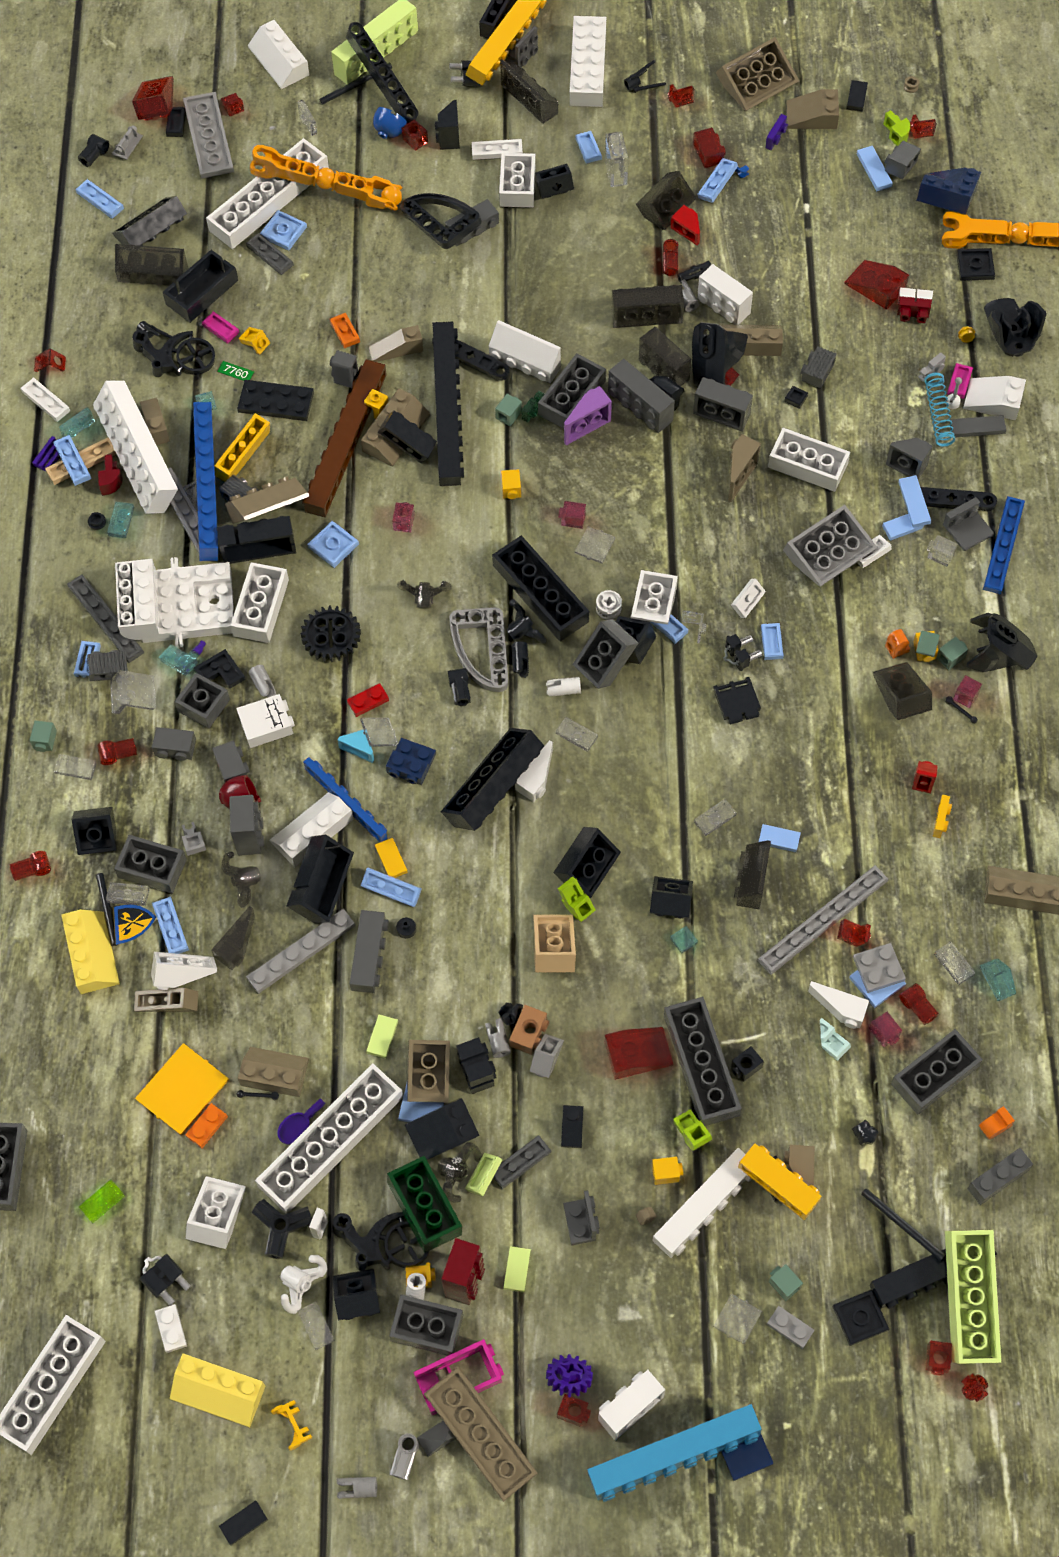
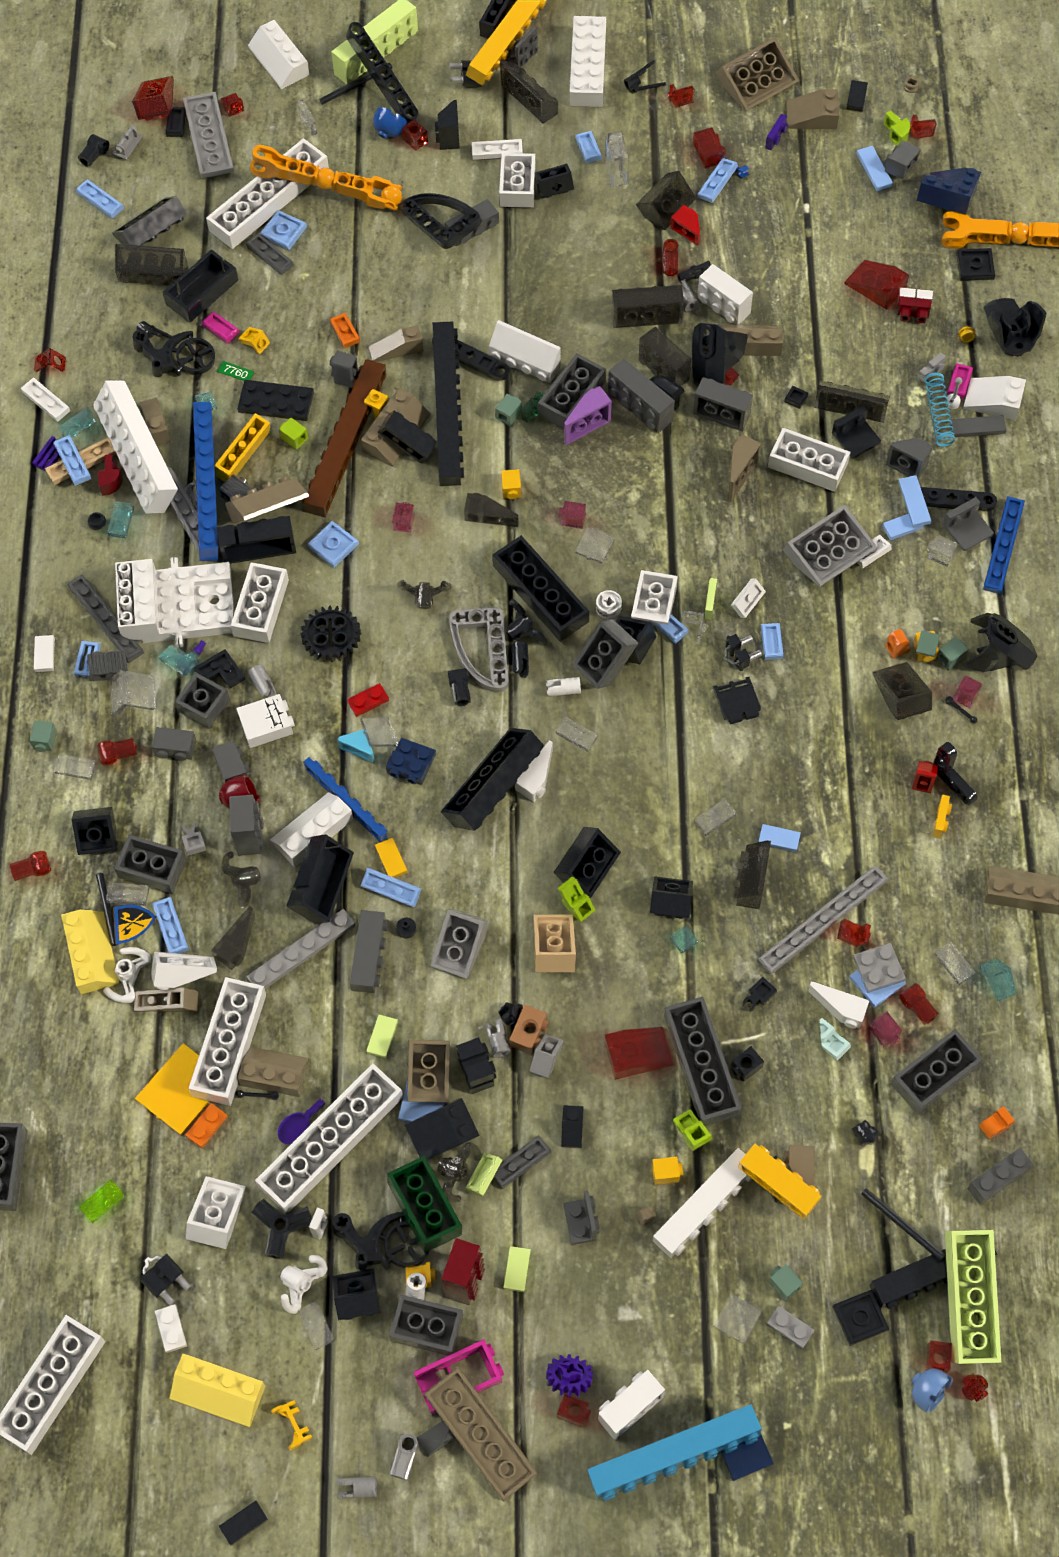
dark grey brick [800,346,837,388] -> none
none -> white tile [34,635,55,672]
none -> white piece [103,947,151,1003]
none -> white brick [189,977,266,1106]
none -> lime brick [279,418,309,450]
none -> light grey slope [430,909,490,979]
none -> clear smoke slope [464,493,519,527]
none -> yellowish green tile [704,578,717,620]
none -> black plate [742,977,777,1012]
none -> clear smoke slope [814,381,890,423]
none -> black bracket [832,406,881,459]
none -> medium blue cylinder [911,1368,953,1414]
none -> black beam [933,742,978,805]

